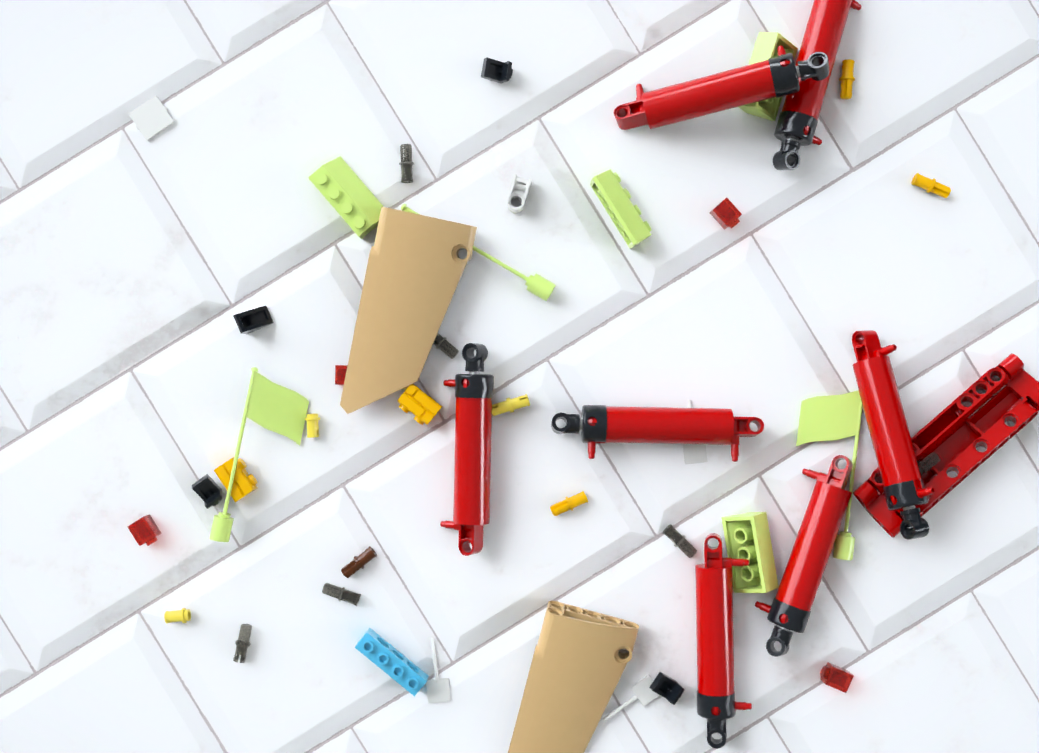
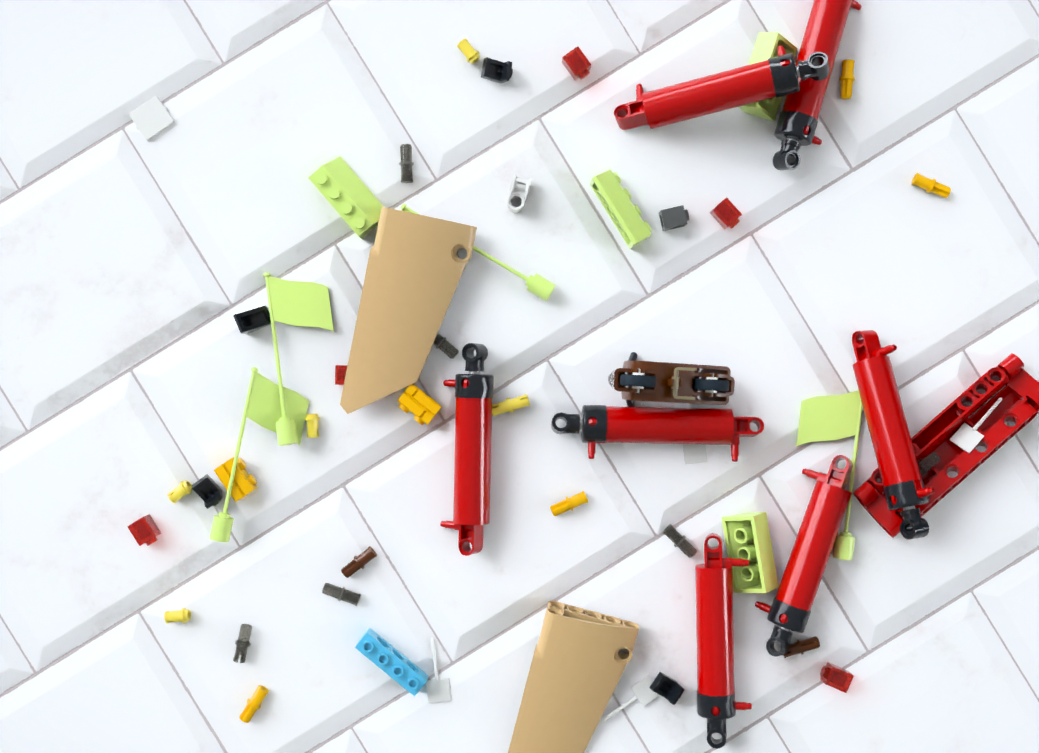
none -> light yellow pin [167,480,193,503]
none -> yellow axle [239,685,269,723]
none -> yellowish green flag [263,272,334,446]
none -> light yellow pin [457,39,480,64]
none -> clear red brick [562,46,591,80]
none -> reddish brown piece [608,352,735,407]
none -> dark grey brick [659,205,689,231]
none -> reddish brown axle [780,636,820,658]
none -> white piece [950,397,1002,453]

